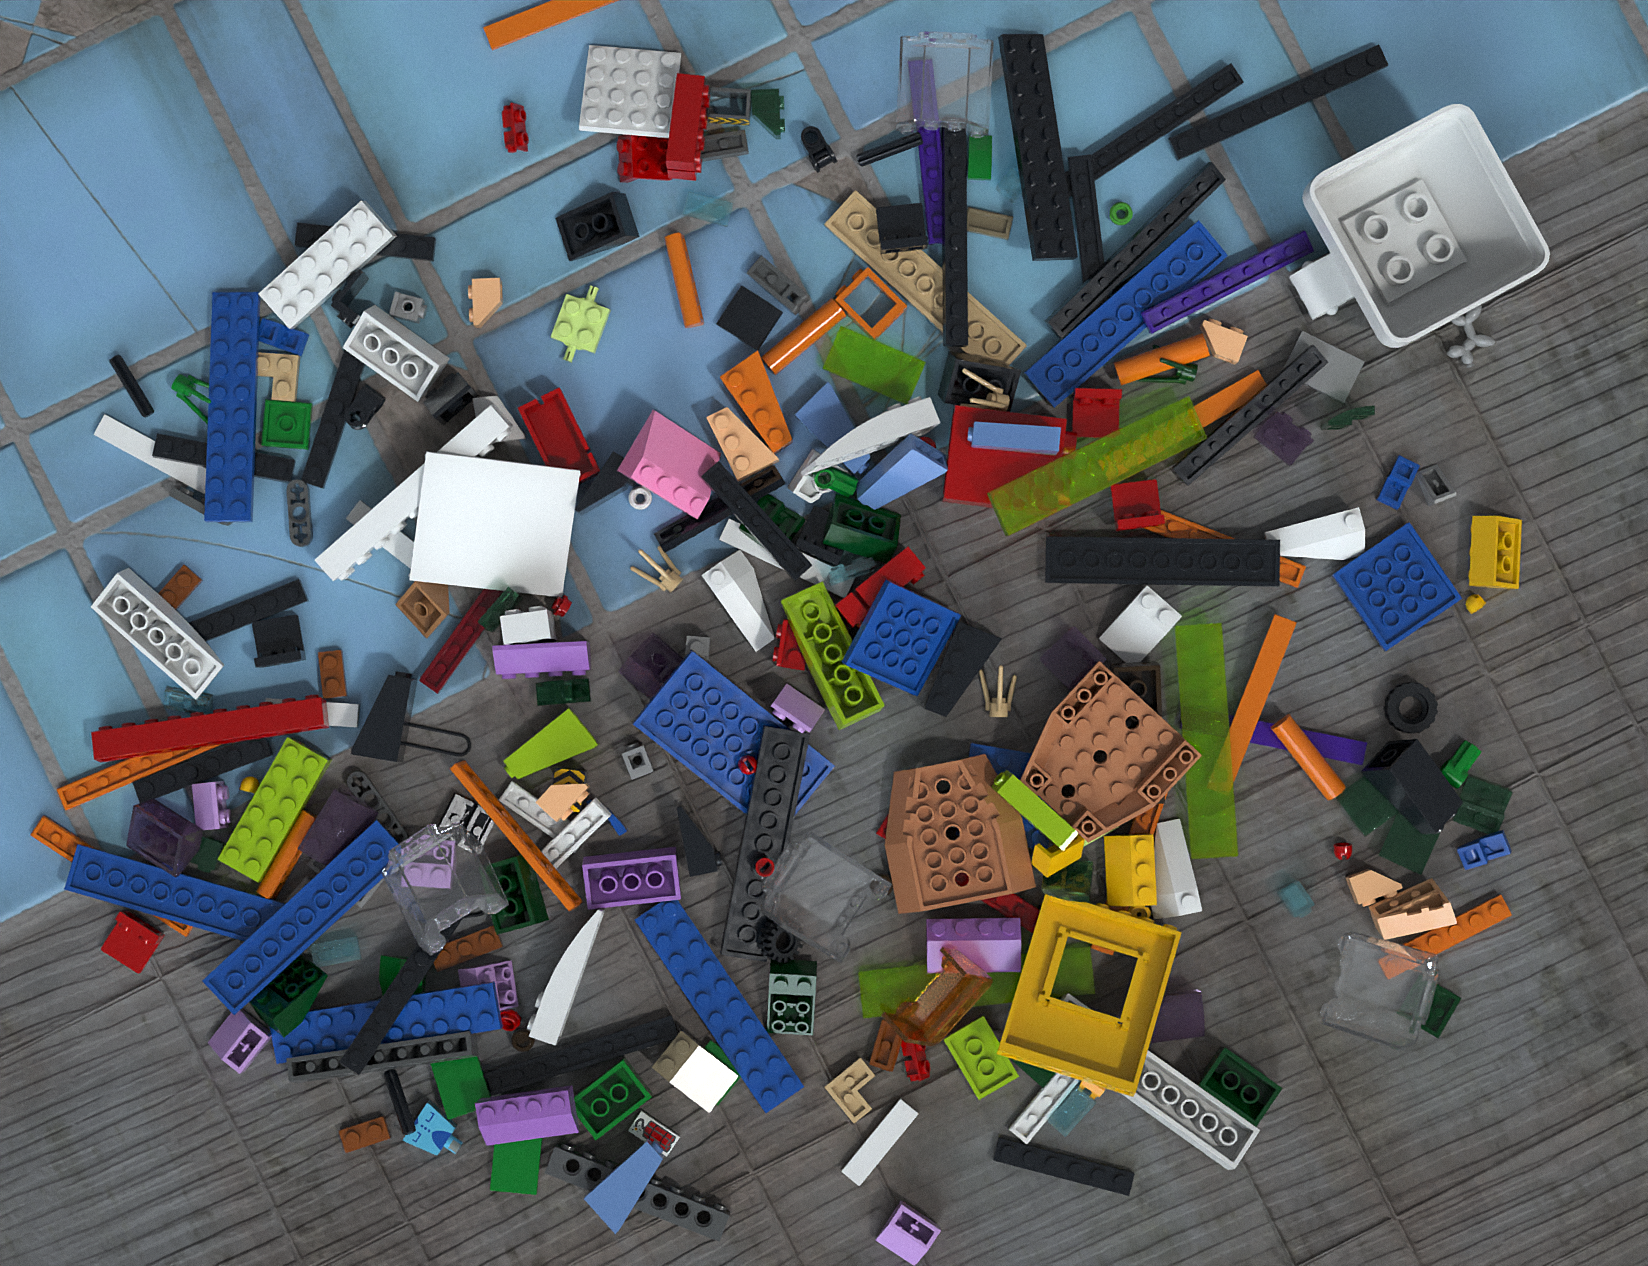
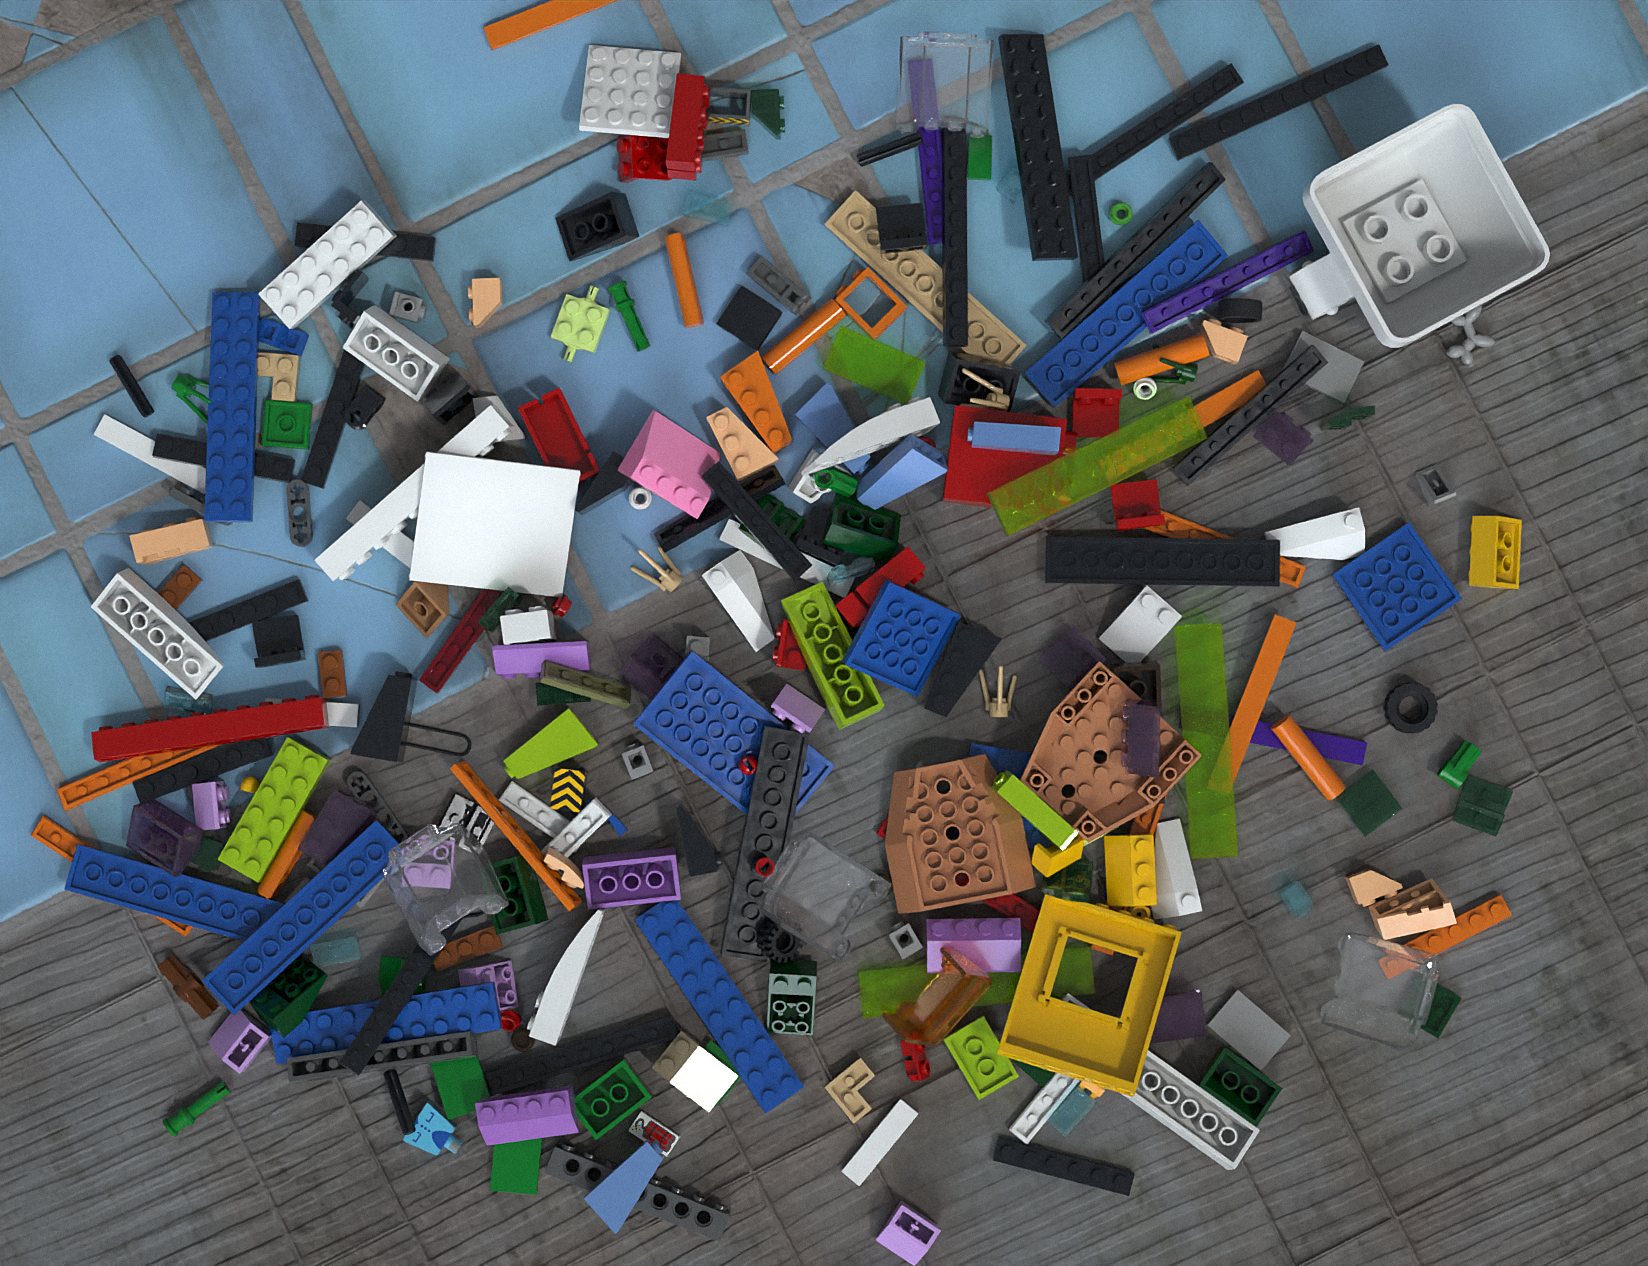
red bracket [101,910,165,974] -> none
dark orange plate [339,1115,391,1153] -> none
red hinge [501,103,529,153] -> none
light nougat slope [535,783,590,822] -> none
black piece [801,126,837,173] -> none
dark orange plate [869,1020,906,1072] -> none
dark tan tile [967,207,1013,240] -> none
red hinge [1333,842,1352,860] -> none
black slope [1361,739,1463,834] -> none
blue slope [1376,455,1420,510] -> none
clear green slope [1378,813,1440,875] -> none
blue slope [1457,830,1512,870] -> none
yellow hinge [1465,594,1486,614] -> none
none -> light nougat wedge [129,516,214,565]
none -> reddish brown piece [157,954,220,1020]
none -> green pin [163,1080,231,1137]
none -> olive tile [540,660,631,709]
none -> light nougat slope [543,847,584,889]
none -> green pin [607,281,651,352]
none -> light grey brick [888,921,923,959]
none -> clear purple slope [1121,700,1160,777]
none -> white plate [1133,377,1157,400]
none -> light grey tile [1207,989,1291,1071]
none -> black tyre [1218,298,1262,323]

